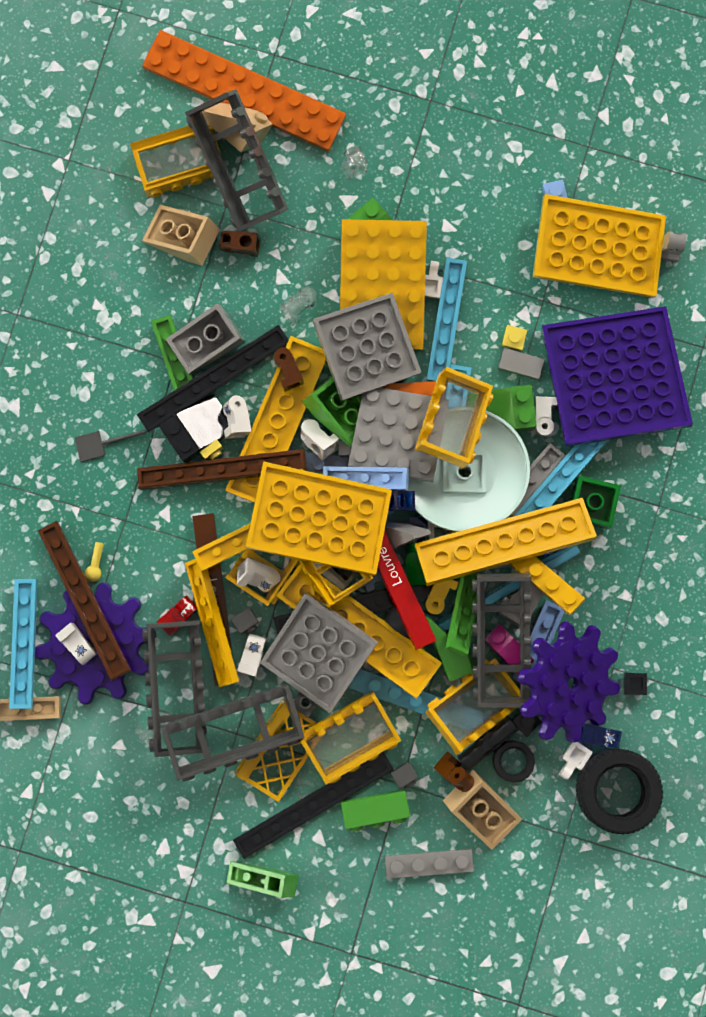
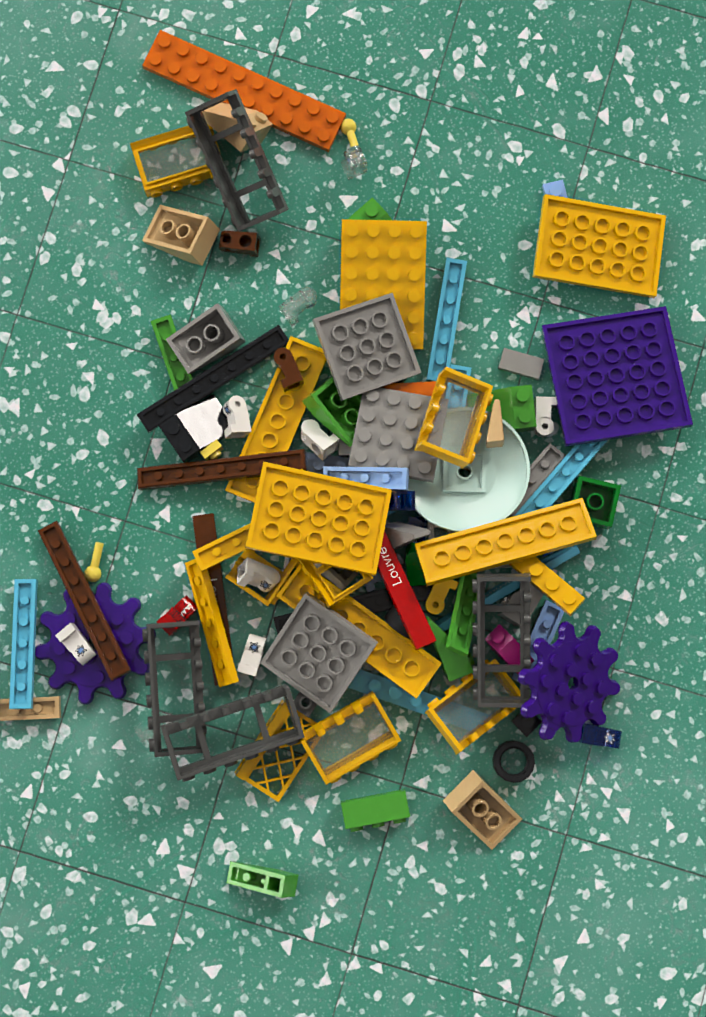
dark grey piece [75,430,147,462] -> none
dark grey plate [231,607,259,635] -> none
black tile [233,752,394,859] -> none
light grey plate [385,848,474,879] -> none
dark grey plate [391,761,419,789] -> none
white plate [425,261,443,299] -> none
reddish brown leg [433,751,474,792] -> none
black axle [457,715,519,771] -> none
light yellow plate [501,325,527,352] -> none
white plate [558,742,593,780] -> none
black tyre [576,748,663,835] -> none
black plate [624,673,647,695] -> none
light grey leg [661,231,687,262] -> none
none -> light yellow bar [340,119,361,155]
none -> tan slope [486,399,504,448]

